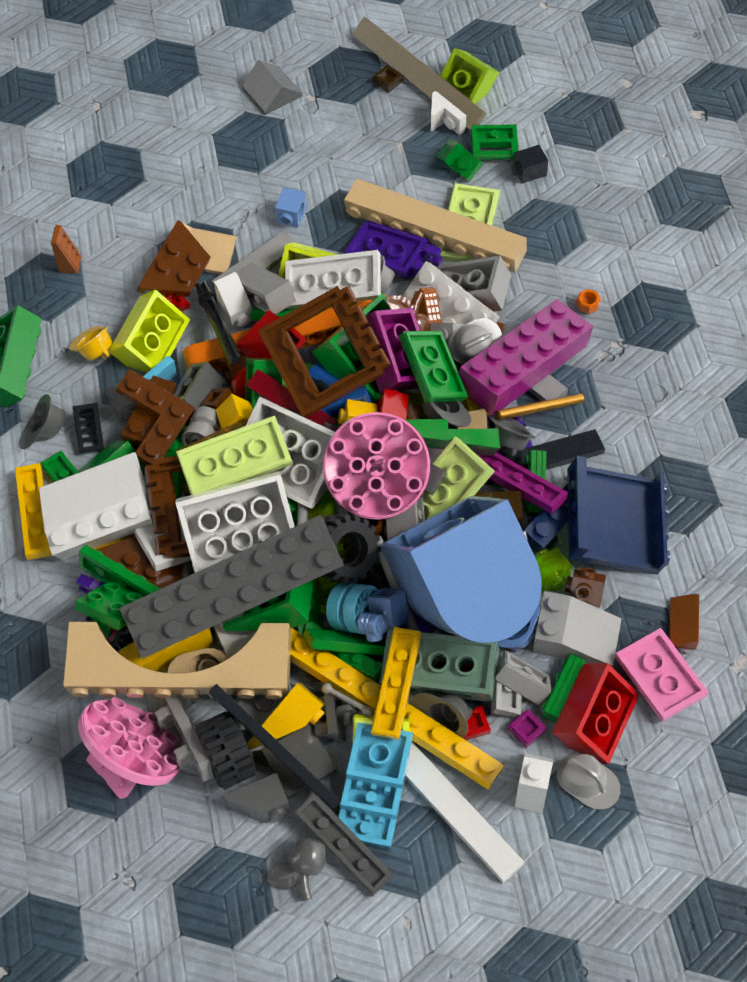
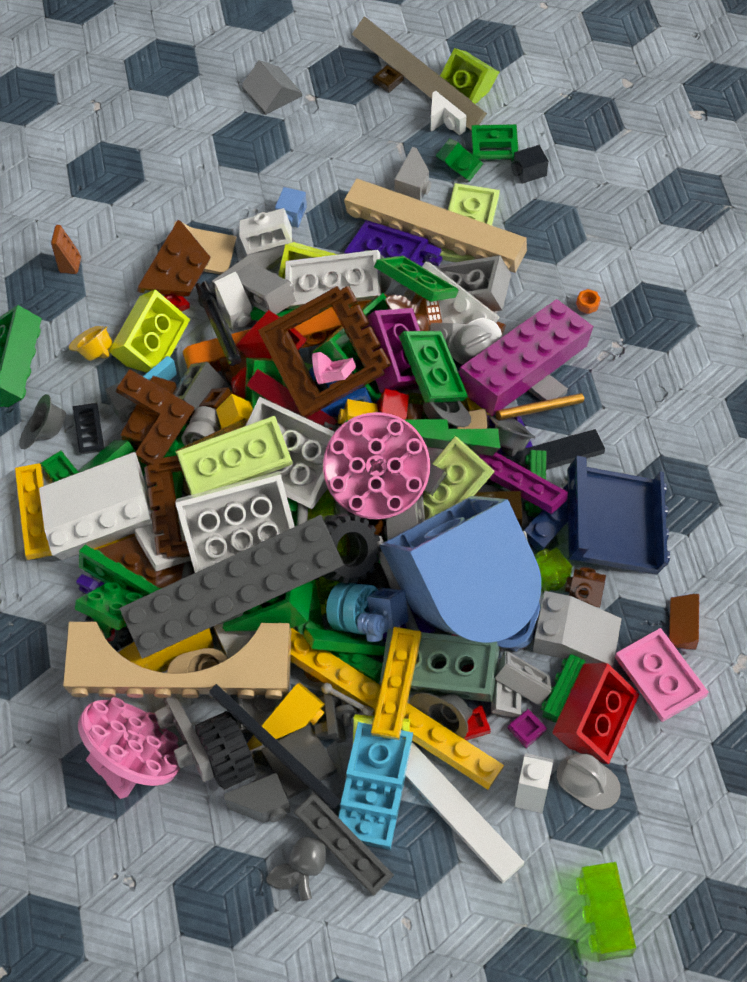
none -> white brick [239,208,292,255]
none -> bright pink tile [312,352,356,384]
none -> green tile [374,256,459,302]
none -> light grey slope [395,147,431,201]
none -> clear neon green brick [576,862,636,962]

